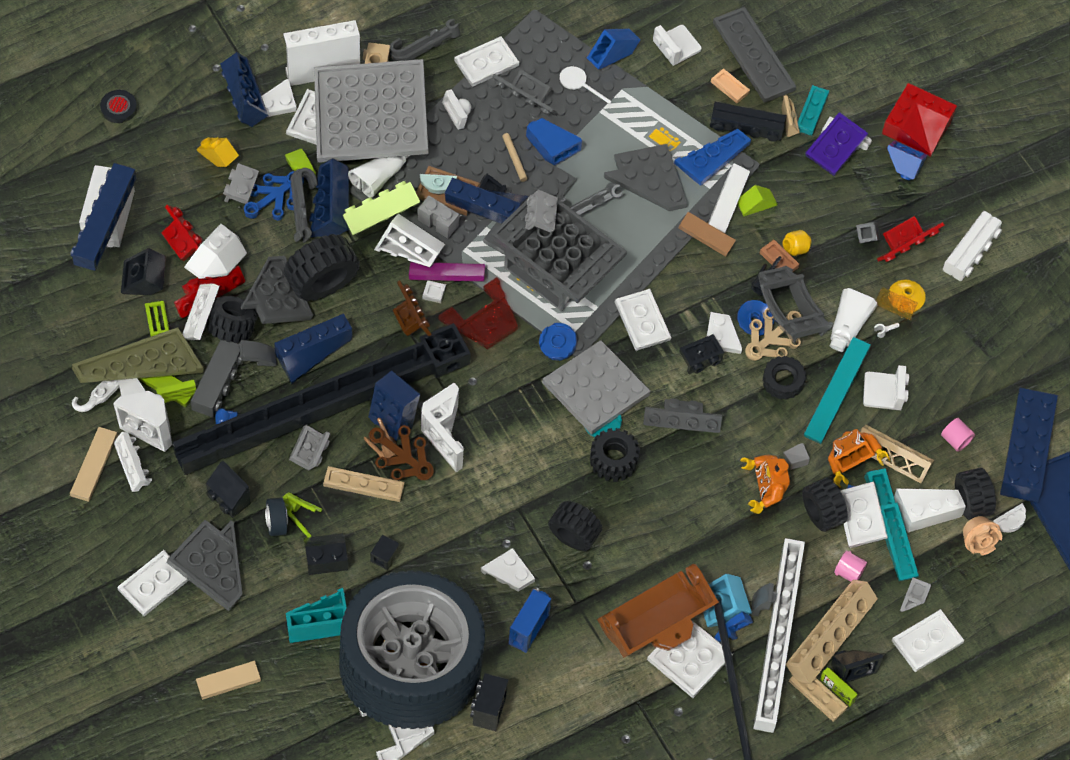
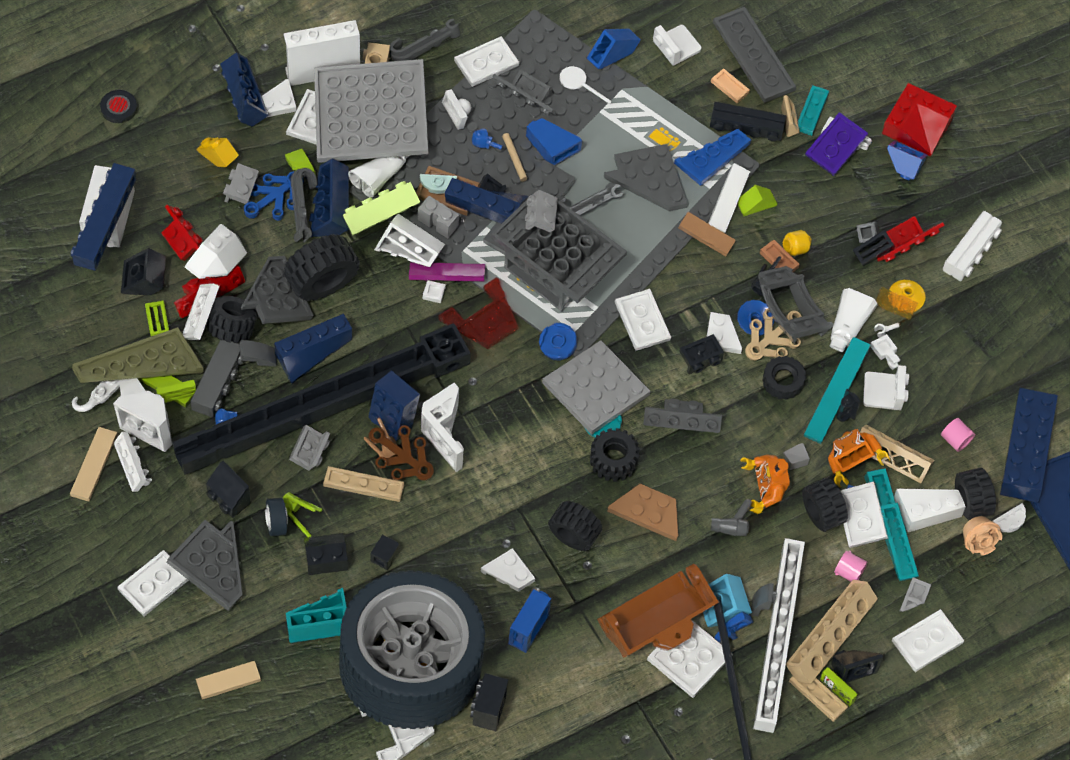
reddish brown bracket [392,280,432,336] -> none
none -> blue piece [472,129,503,150]
none -> medium nougat wing [607,484,678,541]
none -> dark grey piece [711,499,752,536]
none -> black hinge [836,389,861,422]
none -> black tile [853,230,895,266]
none -> white plate [870,334,900,370]

